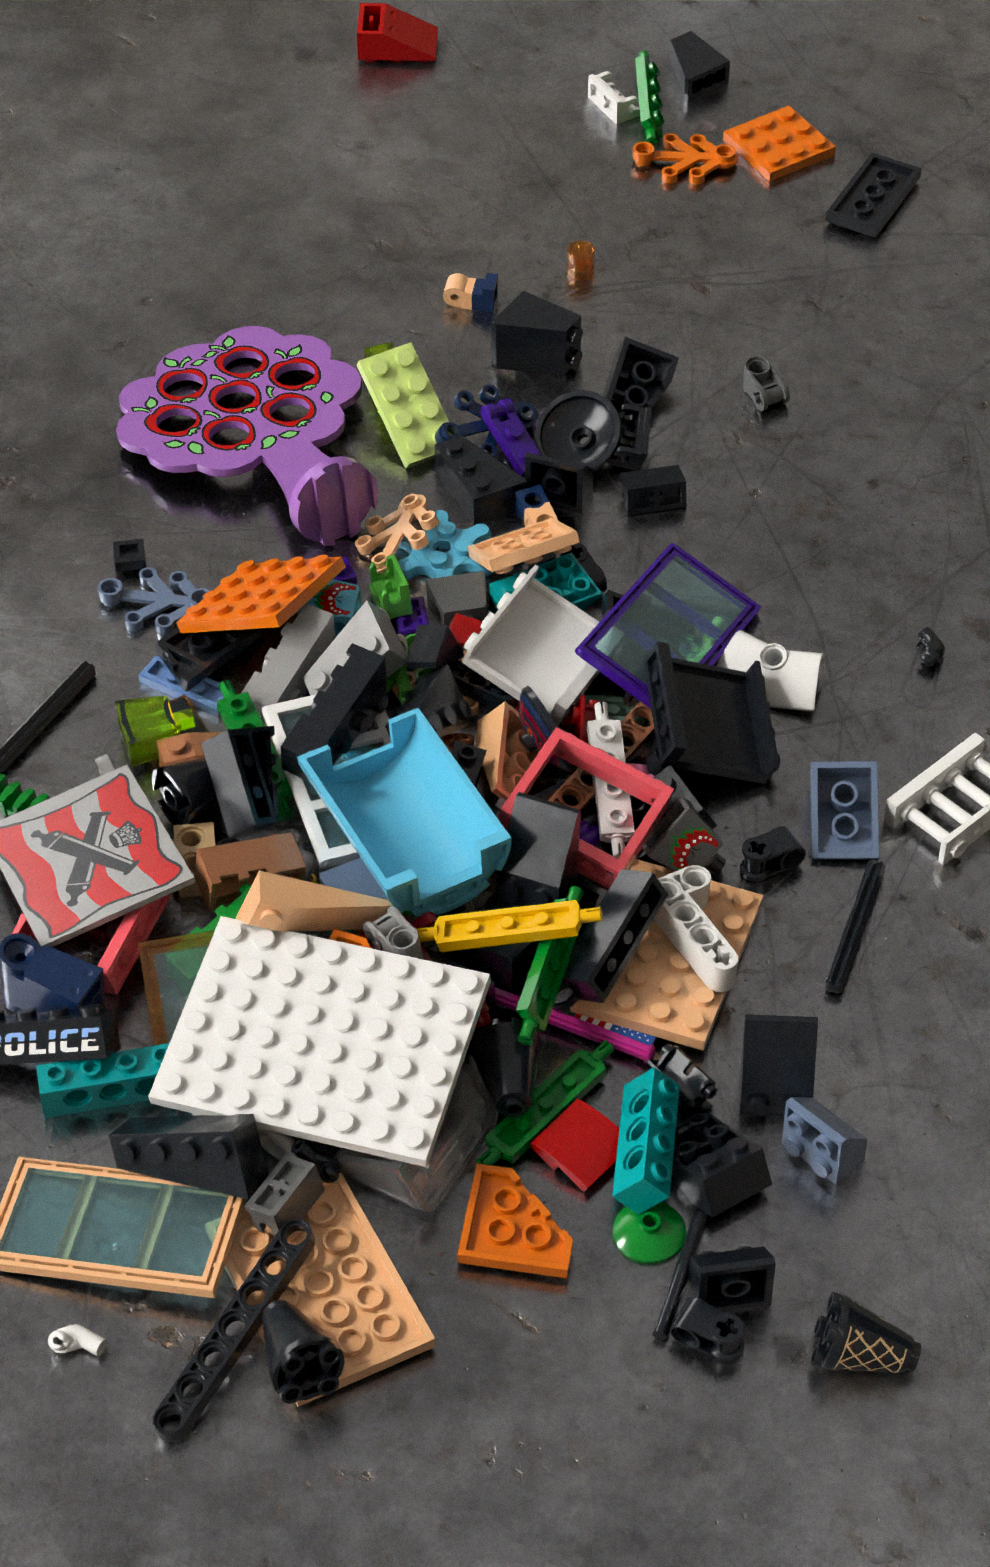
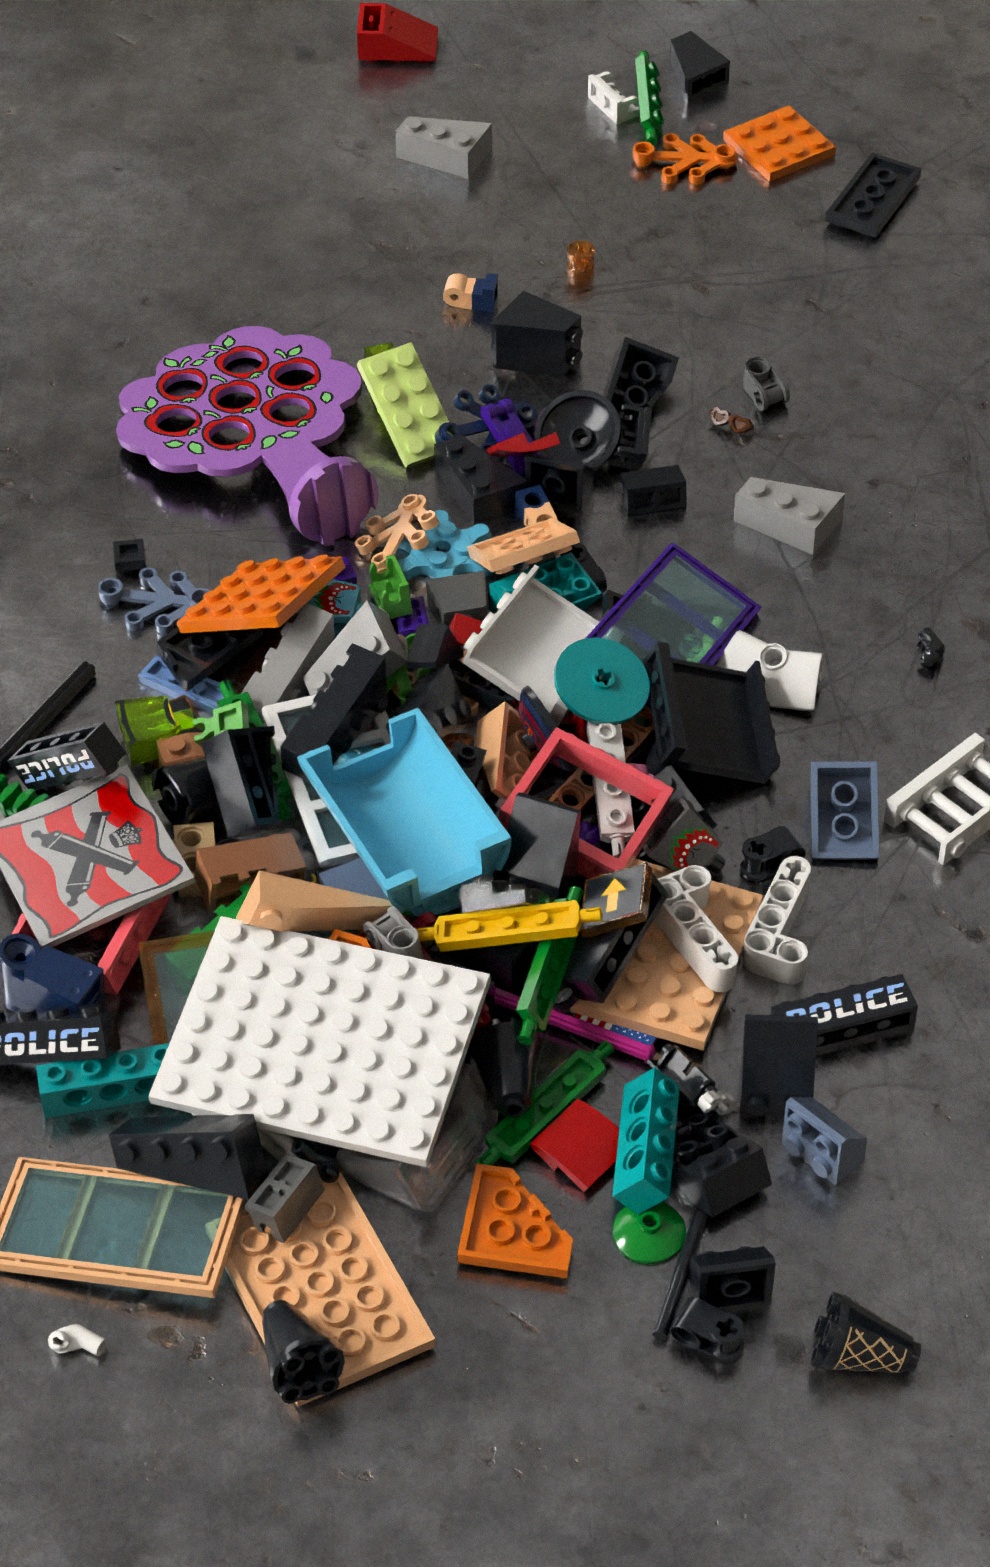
black beam [153,1219,315,1443] -> none
black axle [825,859,886,994] -> none
none -> black brick [7,722,126,791]
none -> bright green plate [193,701,249,746]
none -> light grey wedge [395,116,492,179]
none -> clear smoke plate [458,876,555,913]
none -> red slope [486,432,560,457]
none -> teal piece [554,638,650,725]
none -> tile [579,861,652,938]
none -> white piece [697,1090,739,1115]
none -> reddish brown piece [710,407,754,433]
none -> light grey wedge [734,477,845,555]
none -> white beam [743,856,811,985]
none -> black brick [770,974,918,1052]

